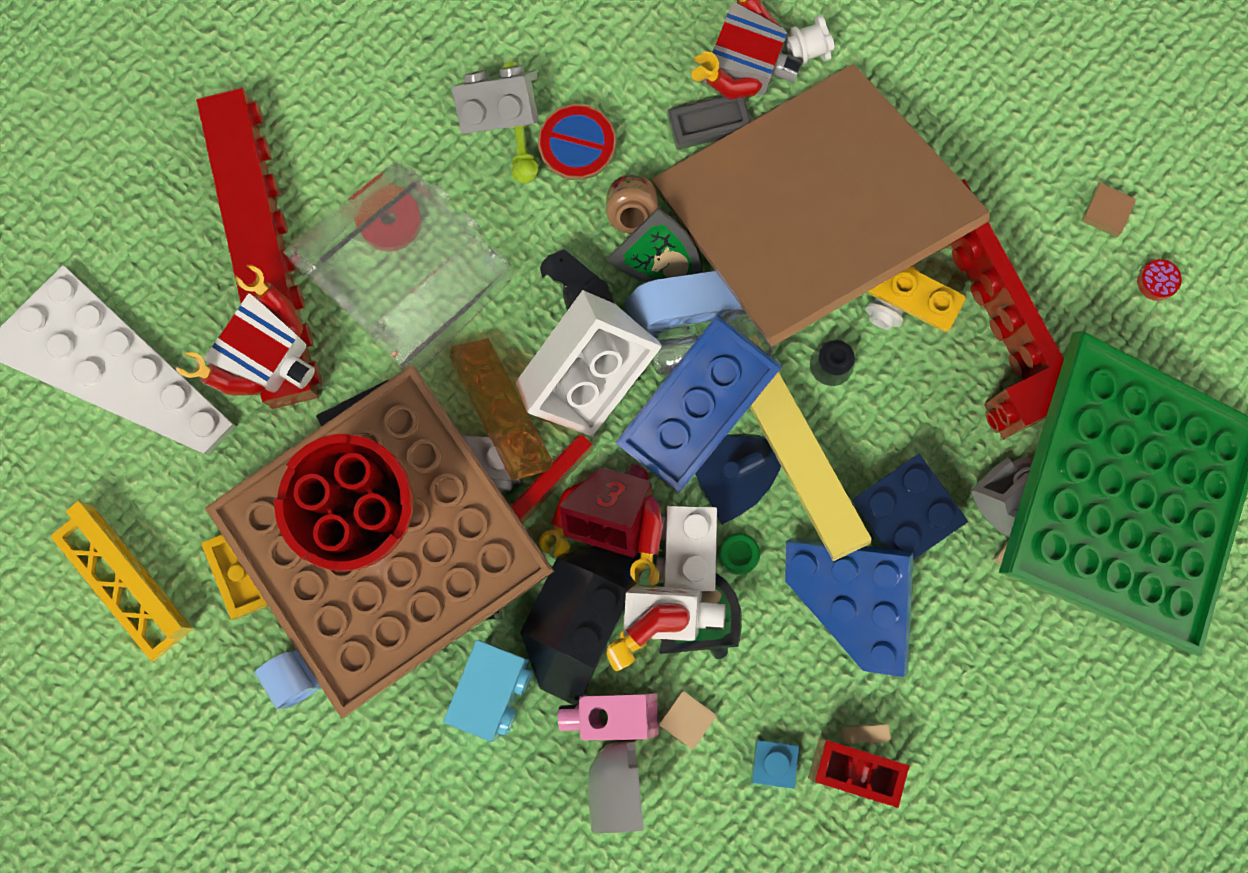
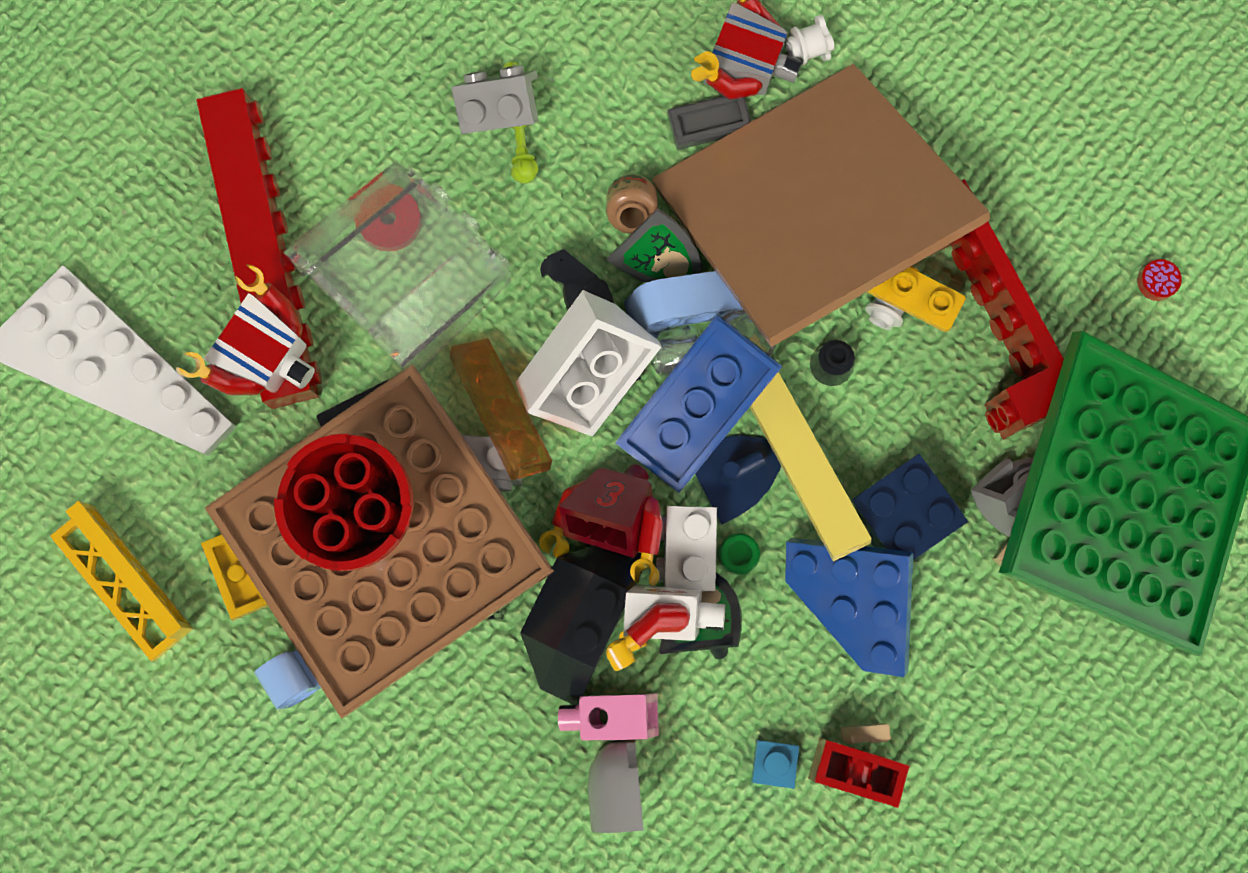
medium azure brick [443,640,533,742] -> none
red tile [511,435,593,524] -> none
piece [538,104,616,181] -> none
tan tile [659,690,717,750] -> none
medium nougat tile [1081,183,1137,237] -> none

